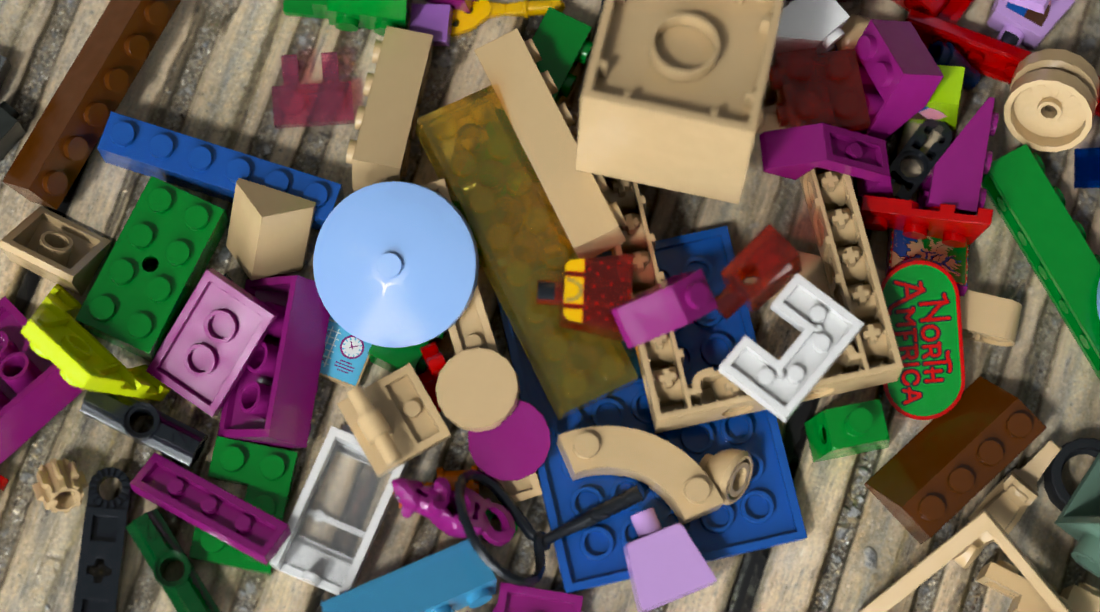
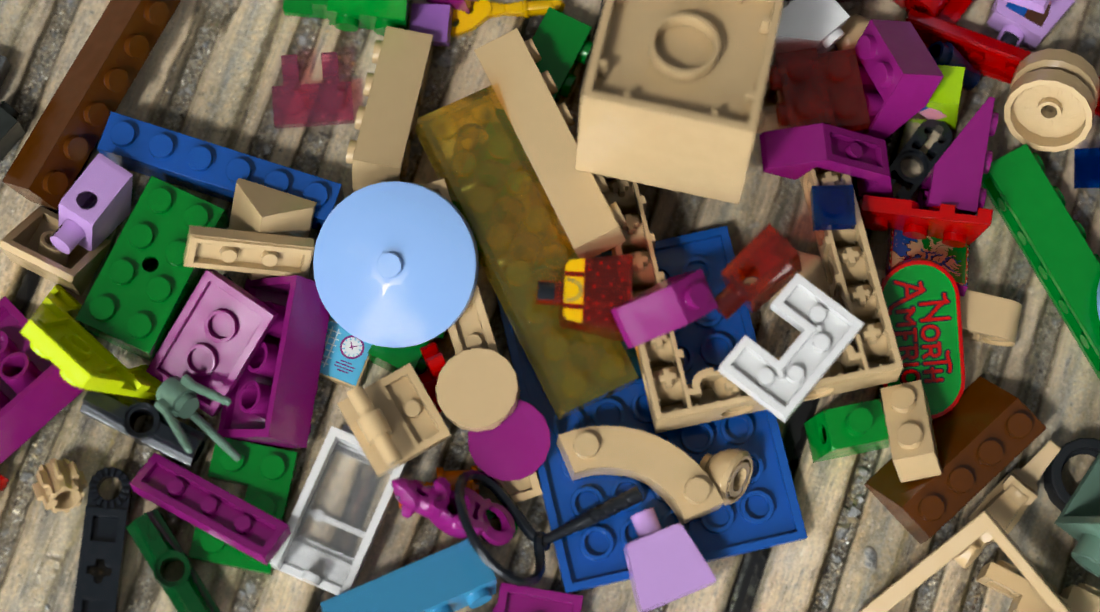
none -> lavender torso [50,153,133,254]
none -> sand green plant [154,374,241,461]
none -> tan tile [183,225,315,278]
none -> clear blue plate [810,185,856,231]
none -> tan brick [880,380,942,483]

